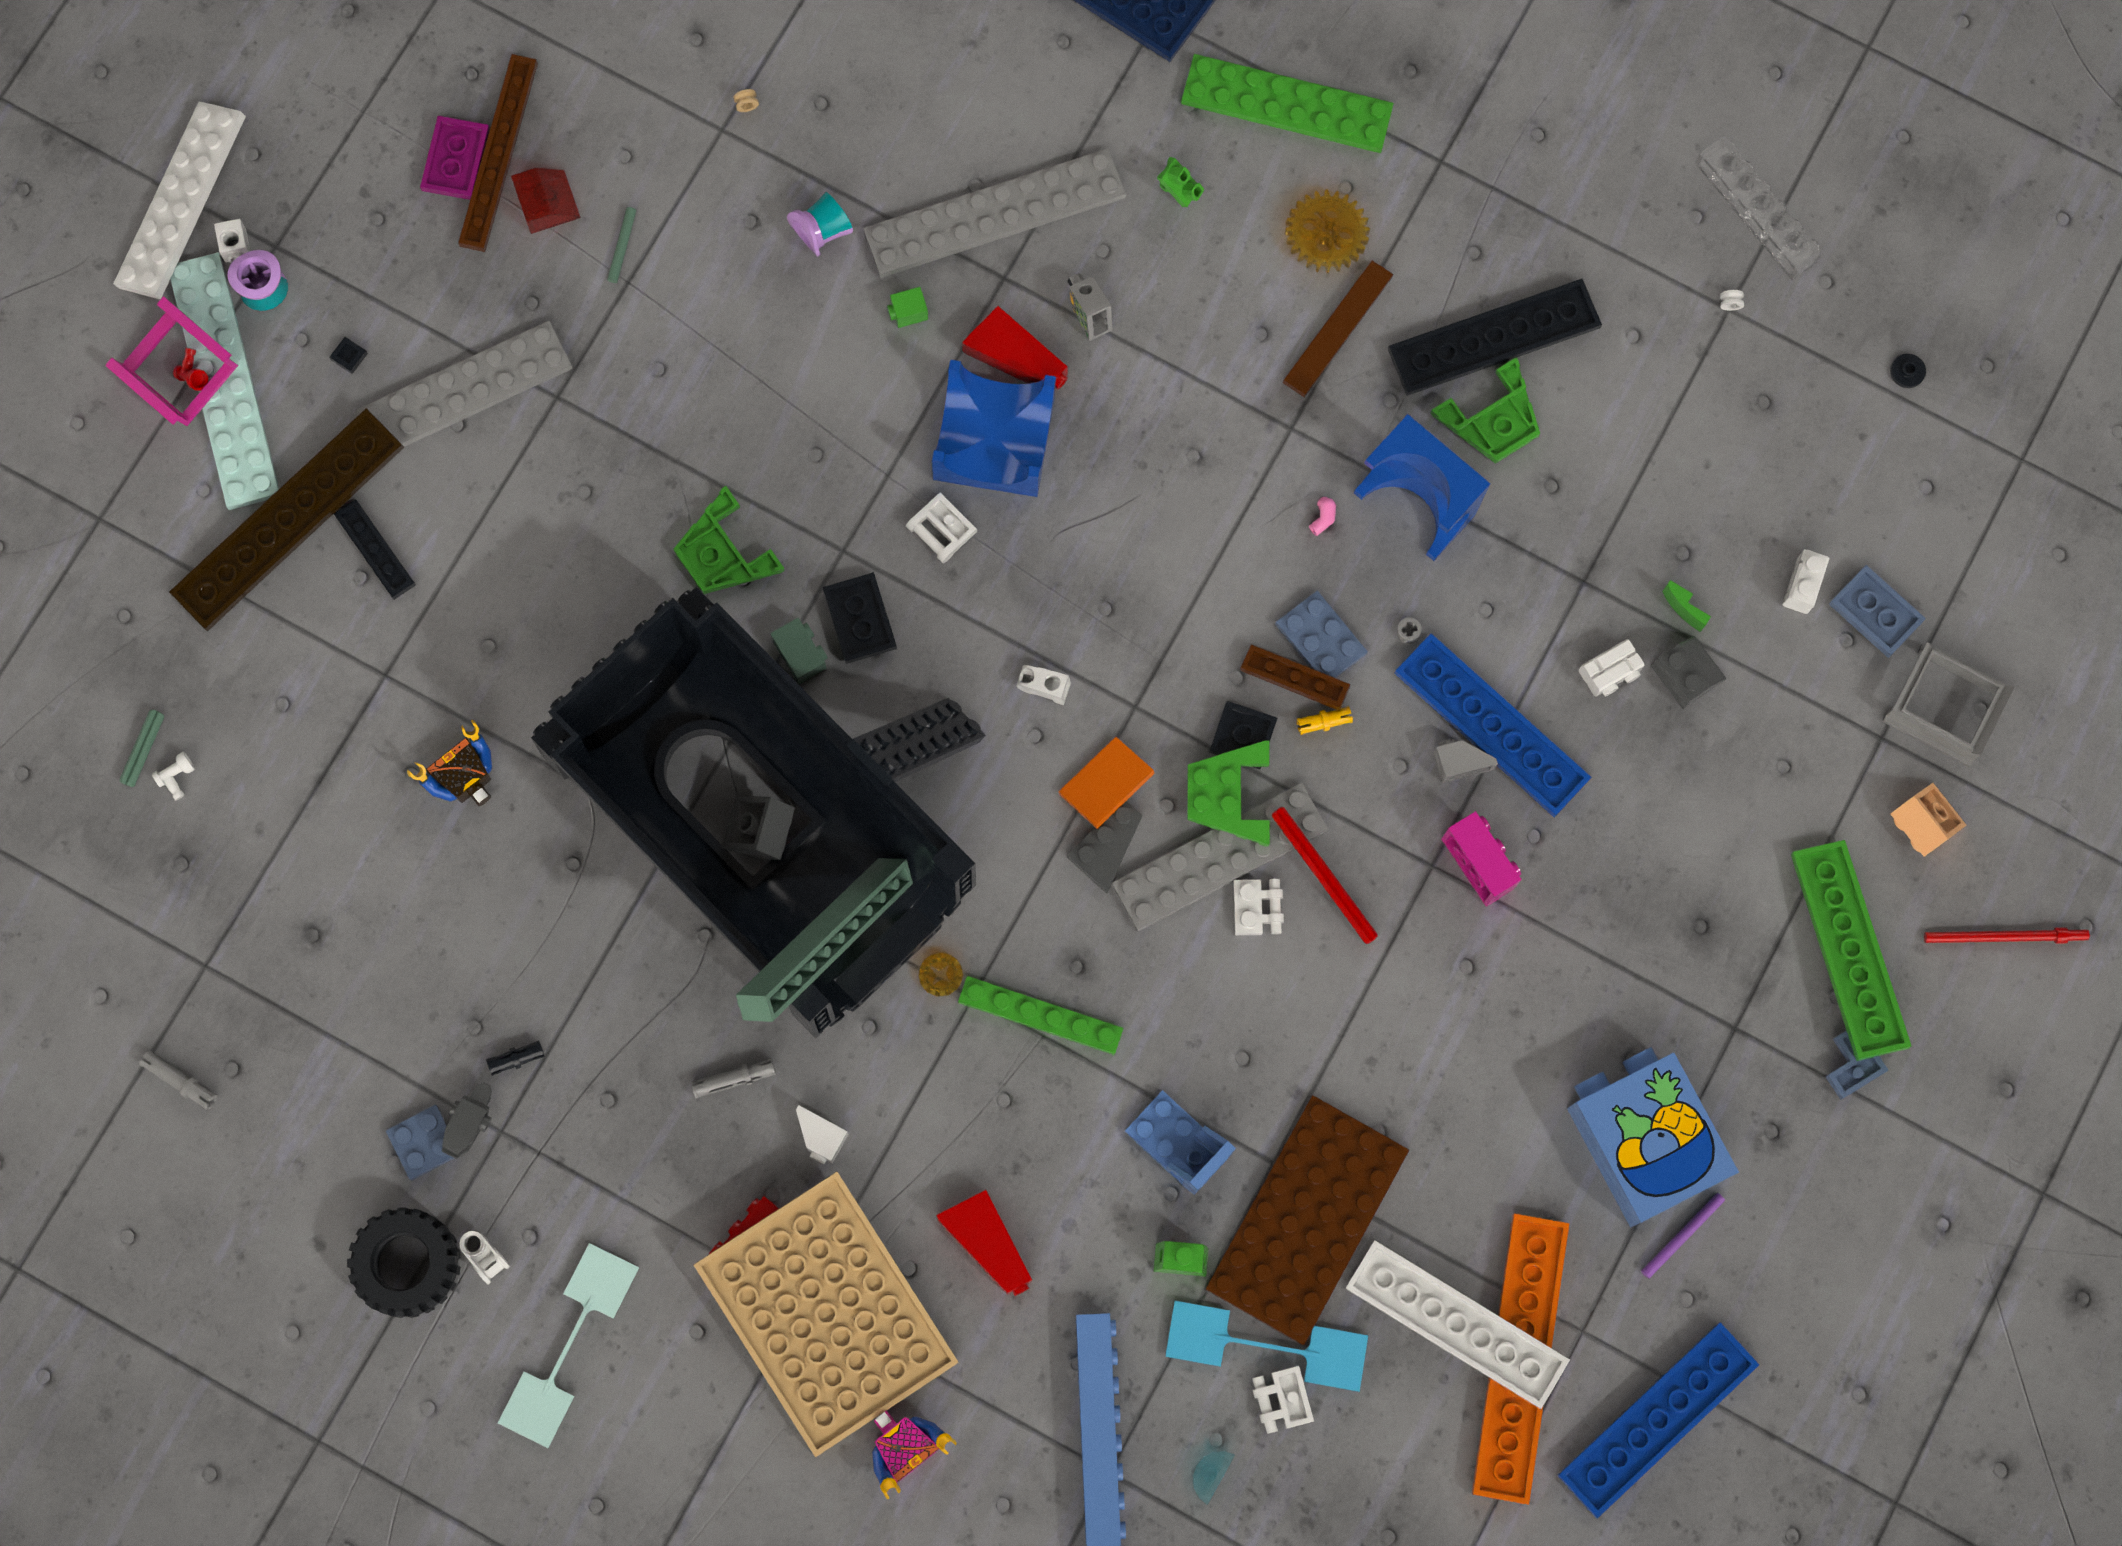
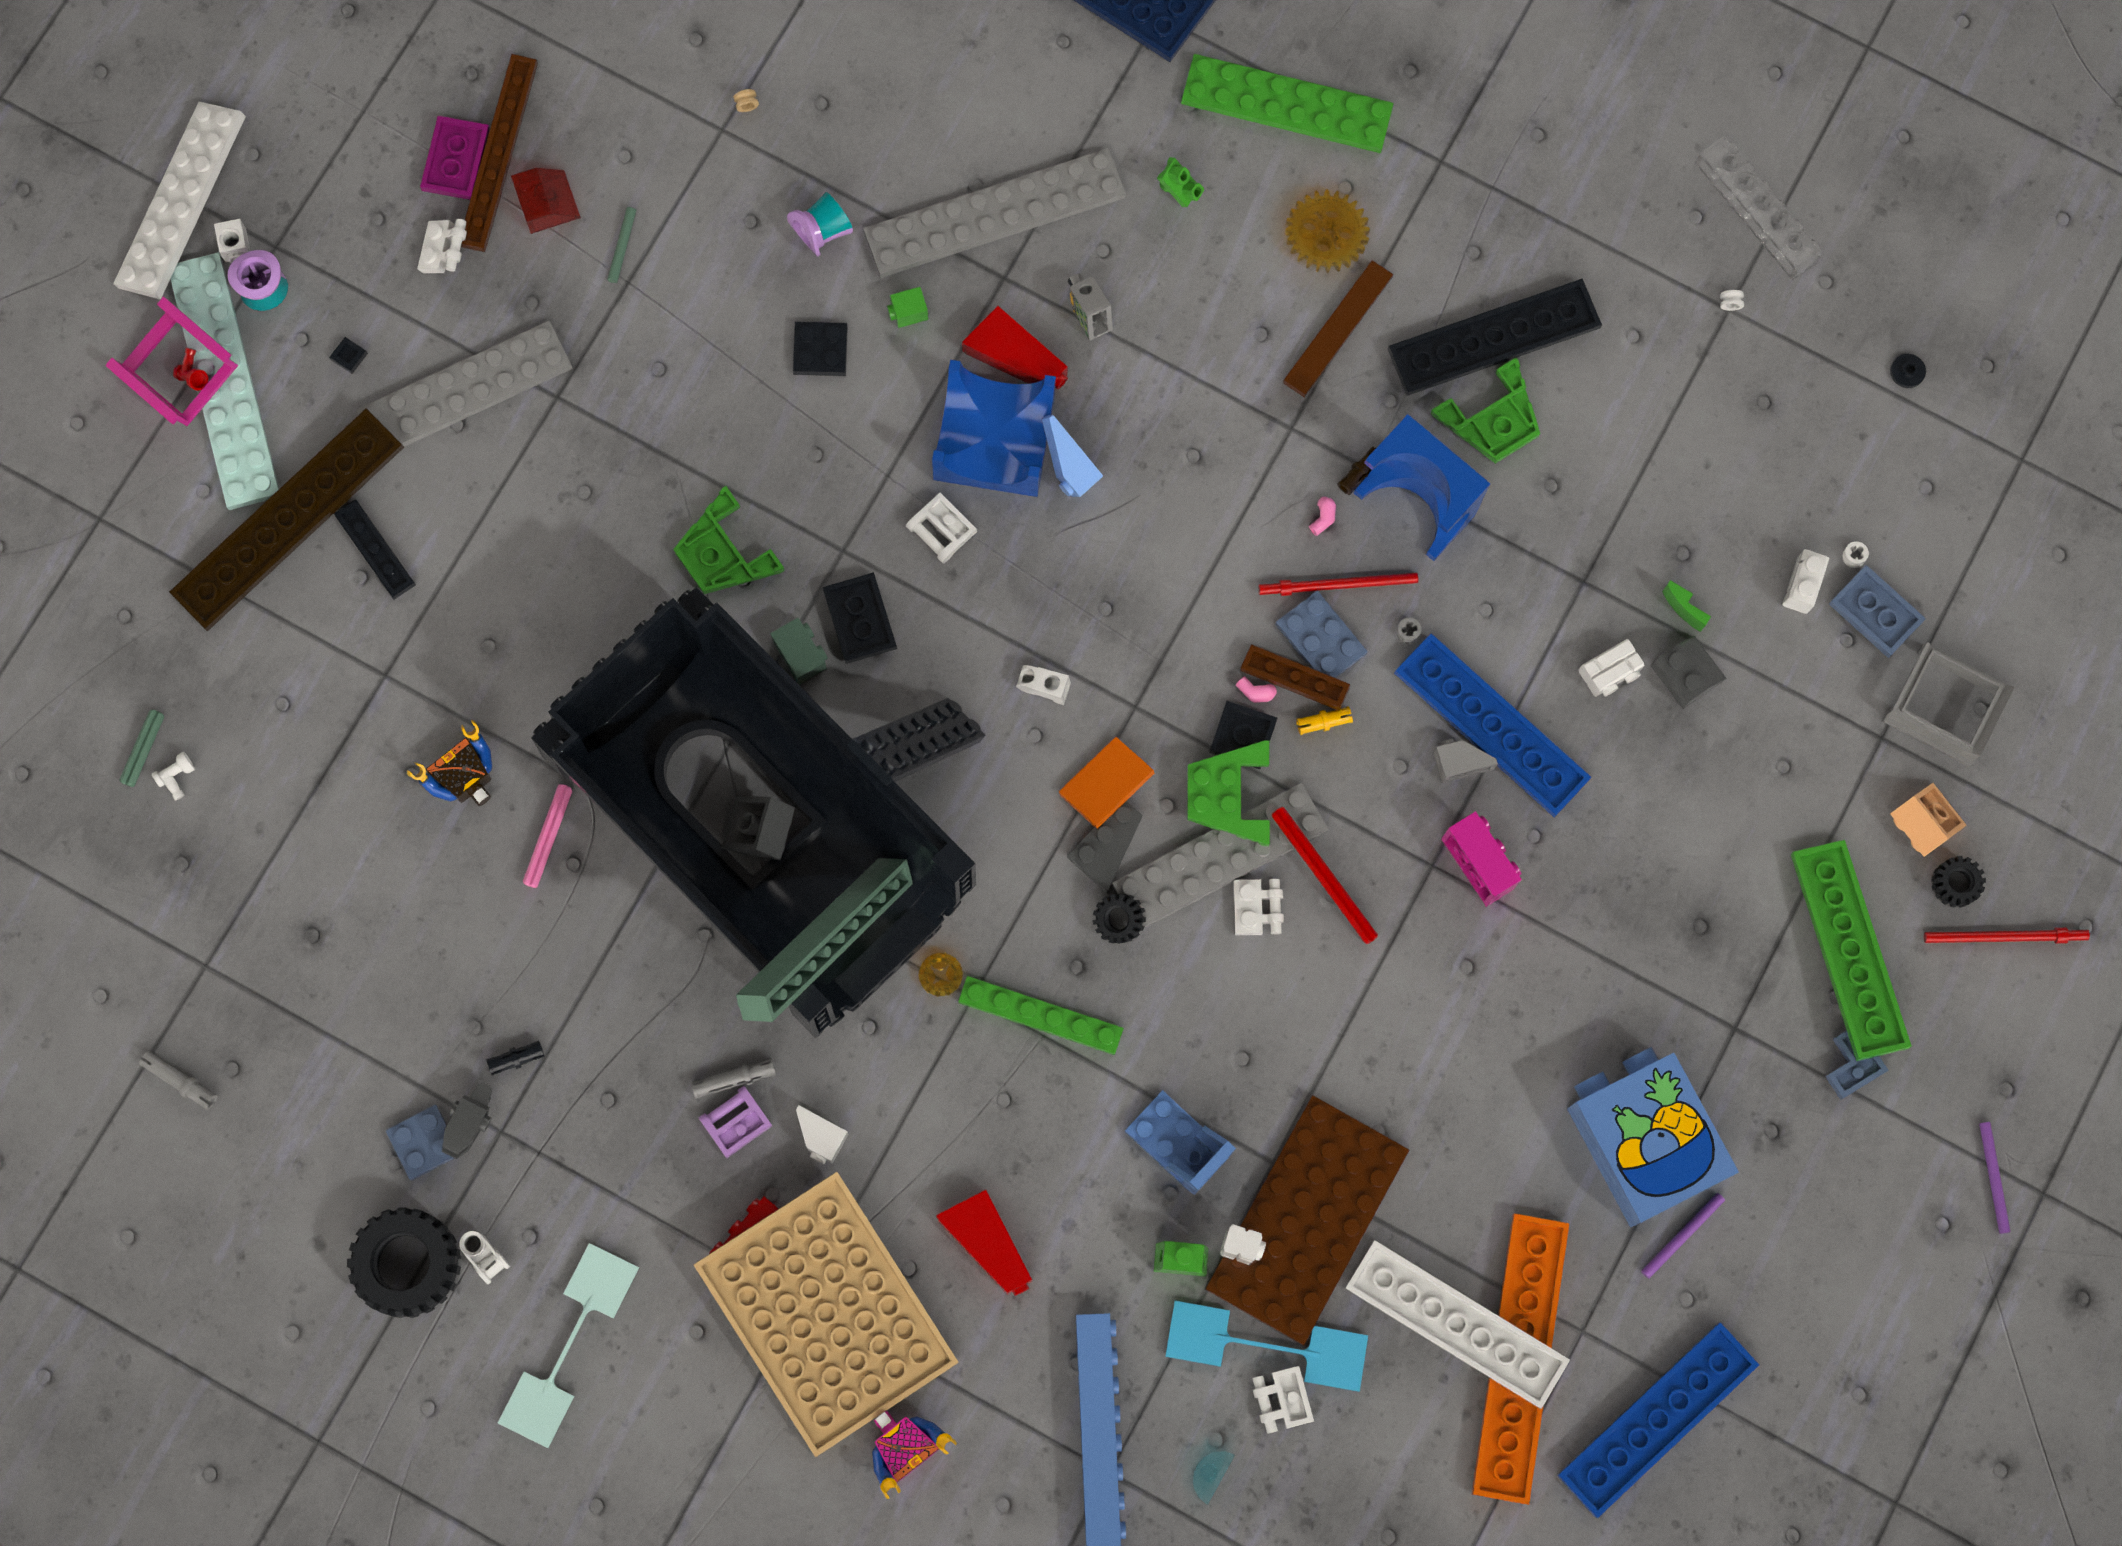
none -> white plate [417,219,467,273]
none -> bright pink axle [523,784,572,888]
none -> lavender plate [698,1086,772,1158]
none -> black plate [793,322,848,376]
none -> light blue slope [1042,415,1103,497]
none -> black tyre [1093,893,1146,944]
none -> white brick [1220,1224,1266,1265]
none -> bright pink arm [1235,676,1277,703]
none -> red bar [1258,573,1418,596]
none -> dark brown pin [1337,446,1376,495]
none -> white bush [1842,541,1869,568]
none -> black tyre [1931,856,1986,908]
none -> medium lavender bar [1979,1122,2011,1234]

